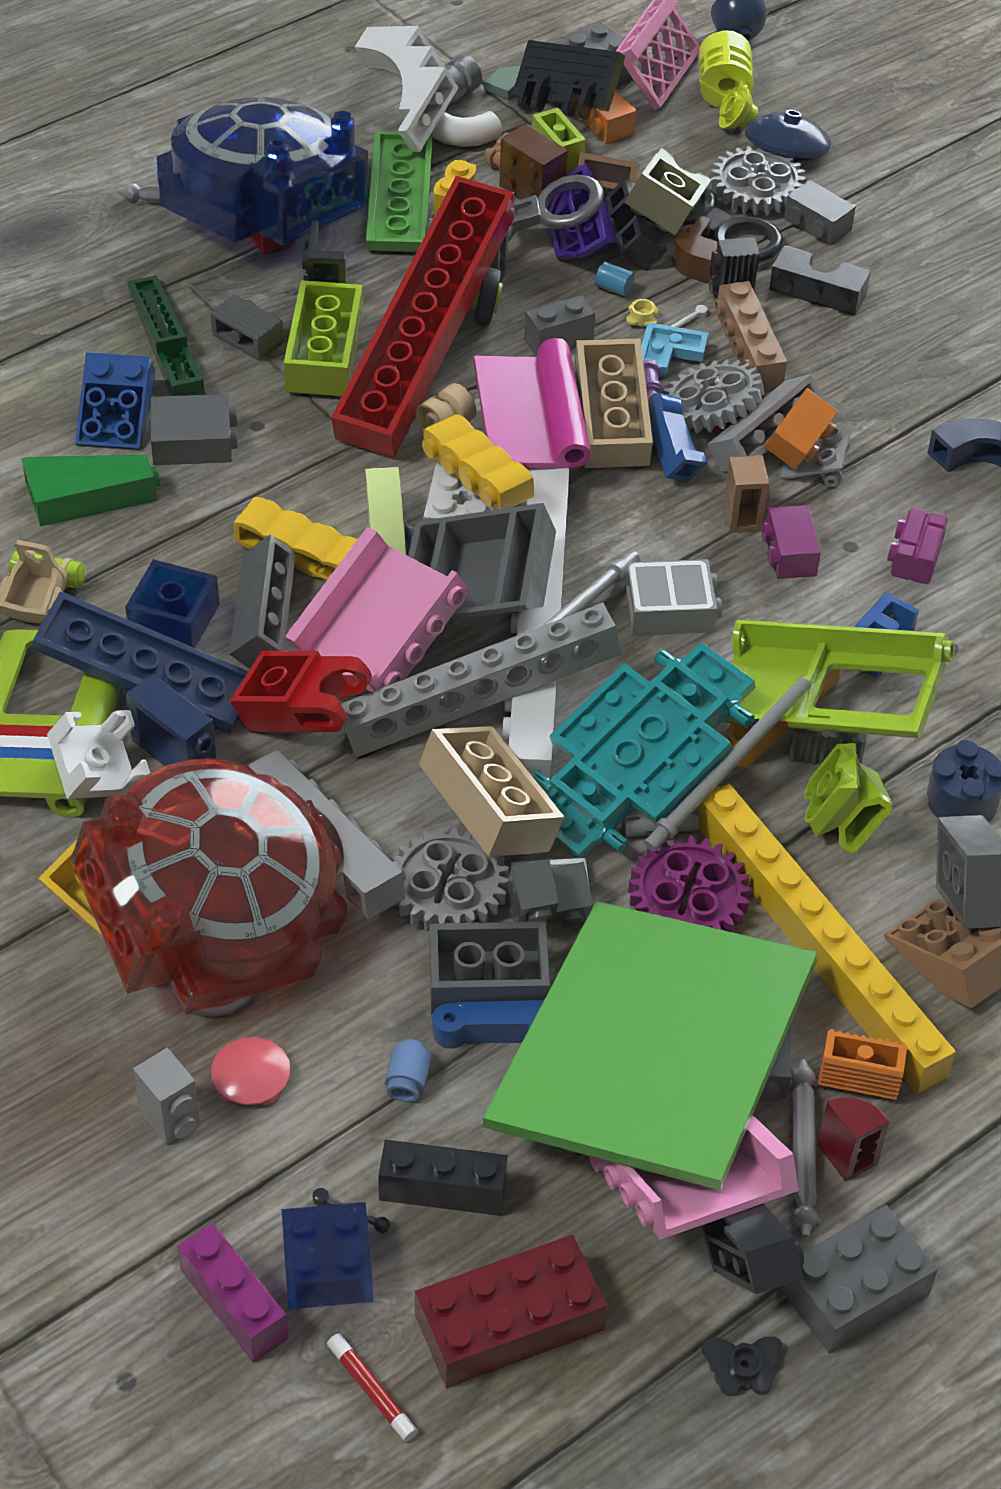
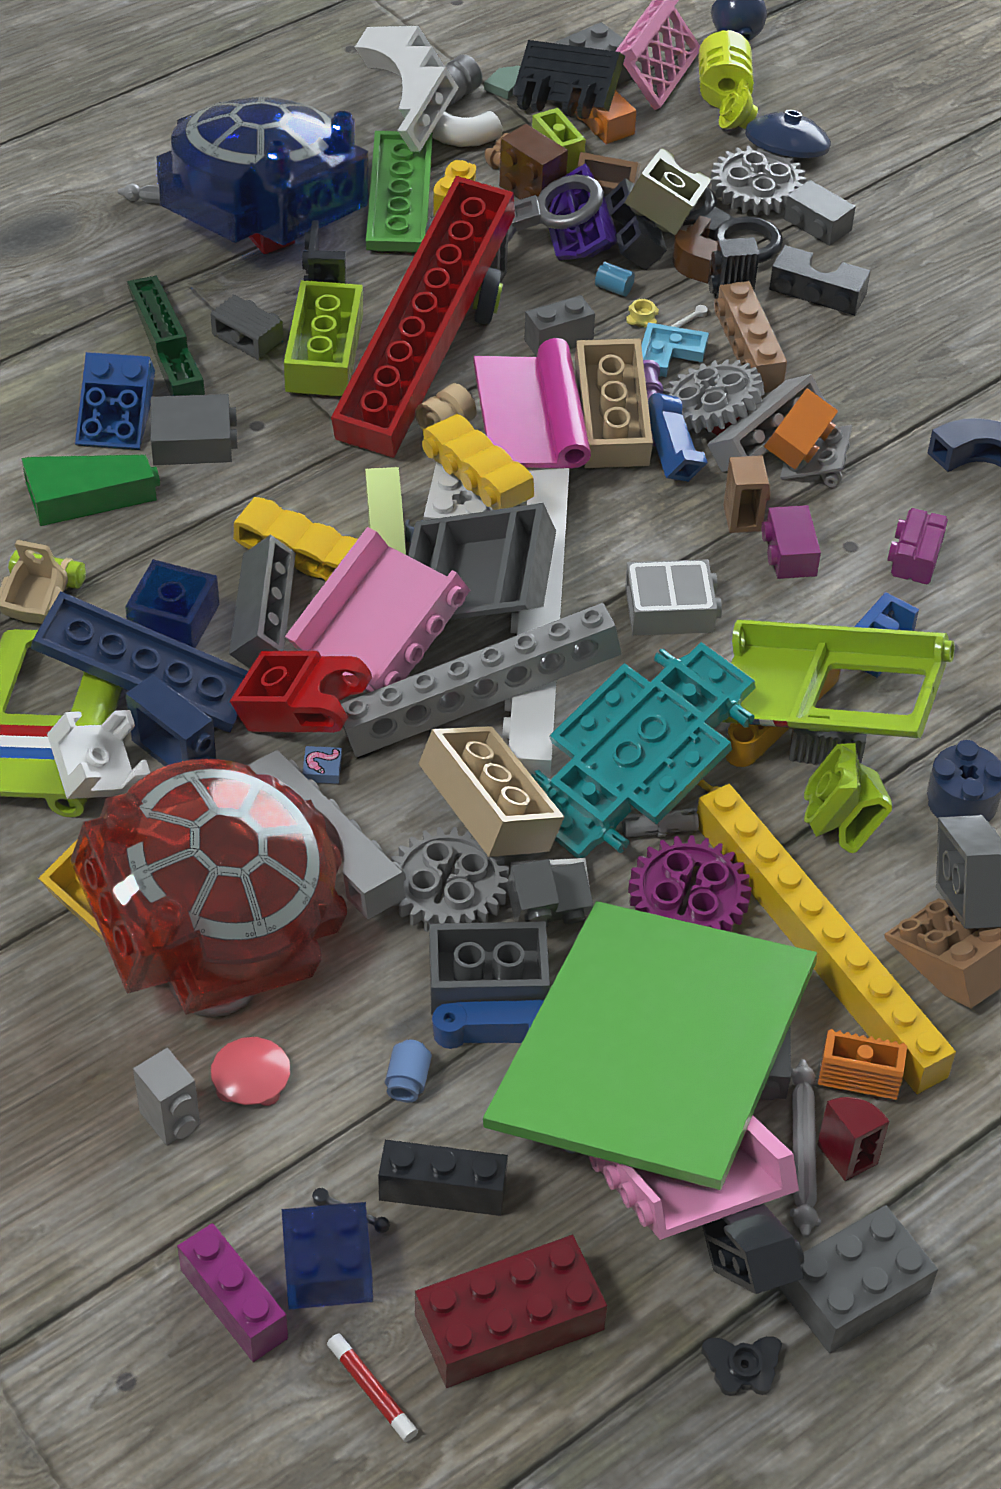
light grey bar [542,551,640,626] -> none
light grey bar [644,676,811,852] -> none
none -> medium blue tile [302,746,342,784]

